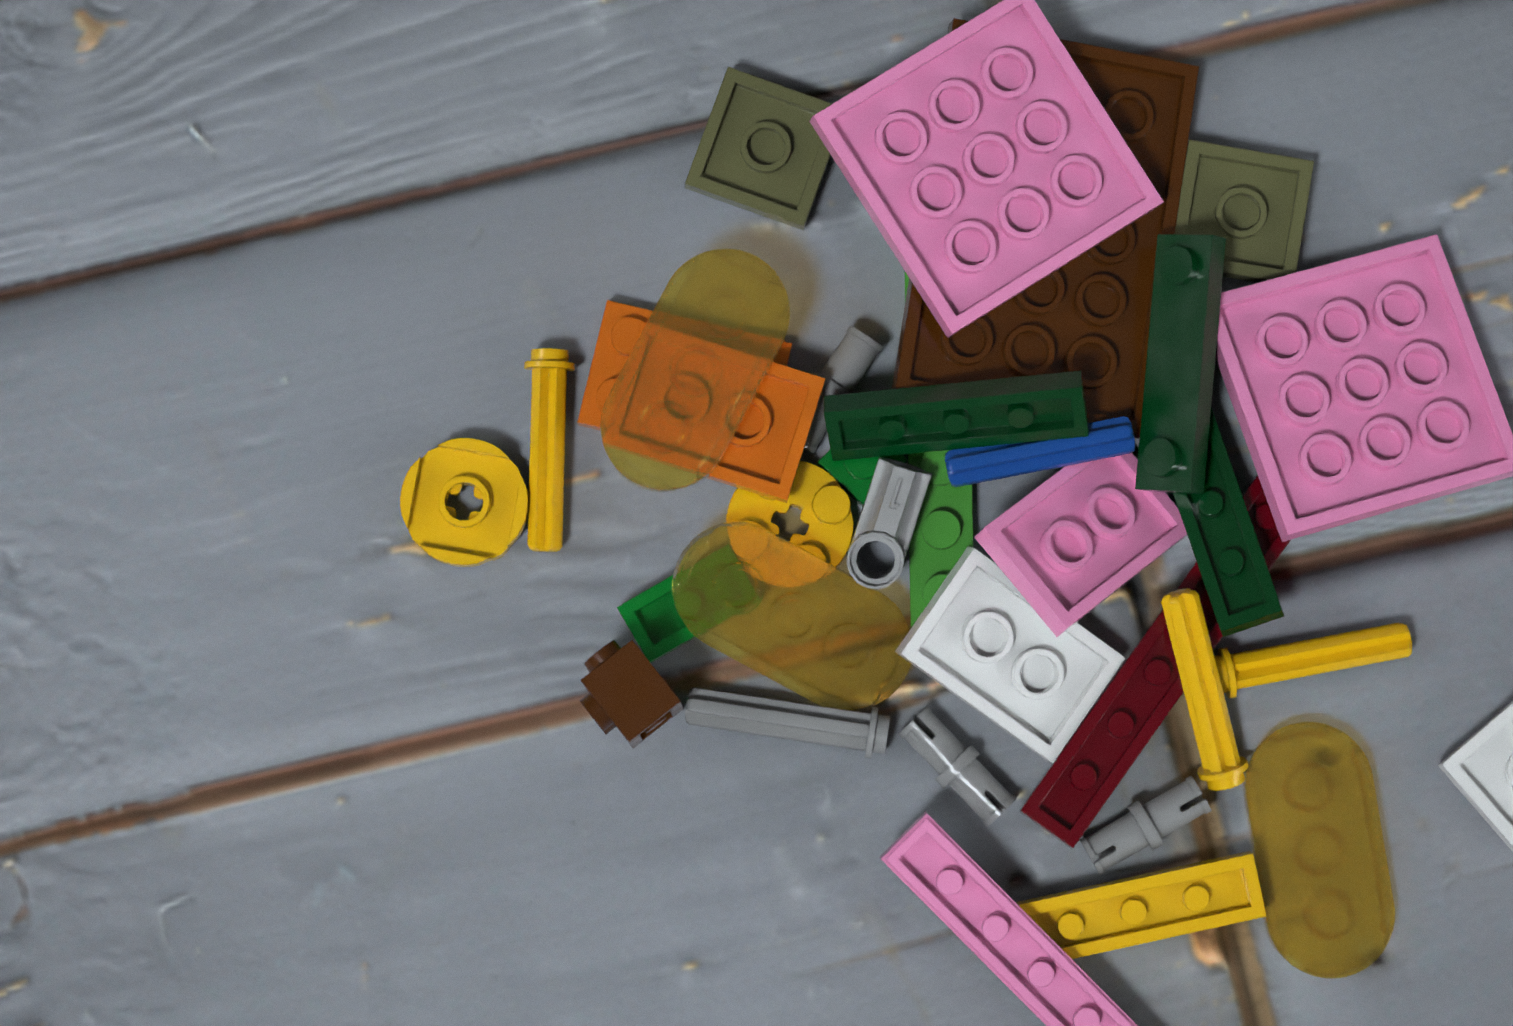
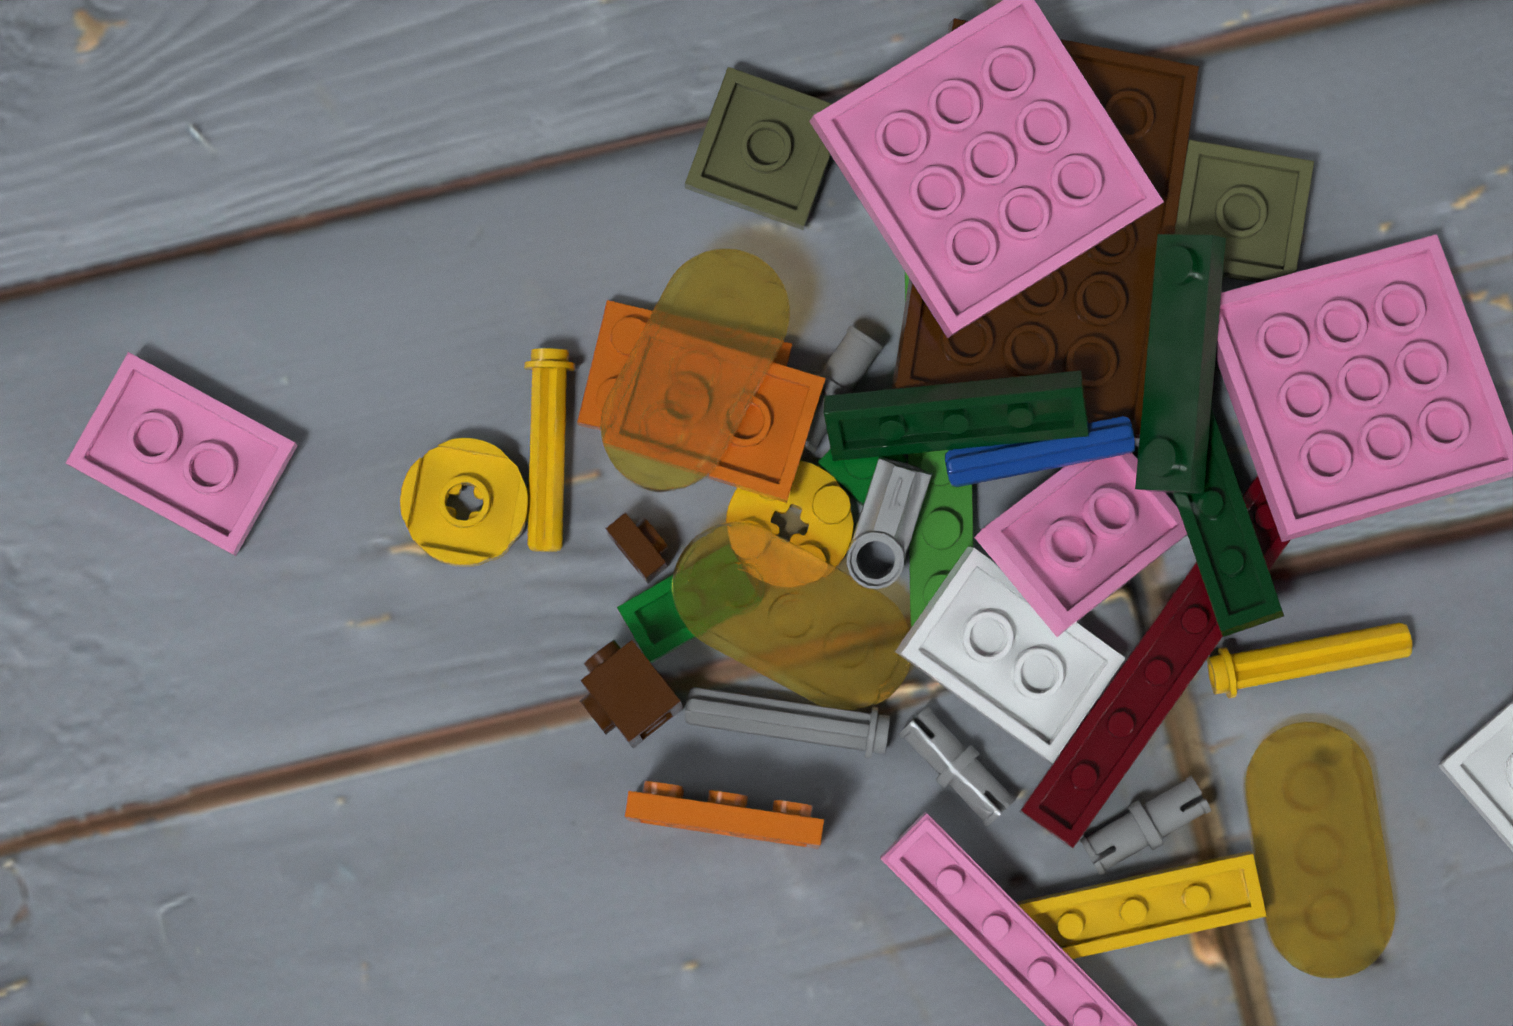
yellow axle [1161,588,1249,791] -> none
none -> bright pink plate [66,352,298,556]
none -> reddish brown plate [605,512,668,584]
none -> orange plate [625,781,824,849]

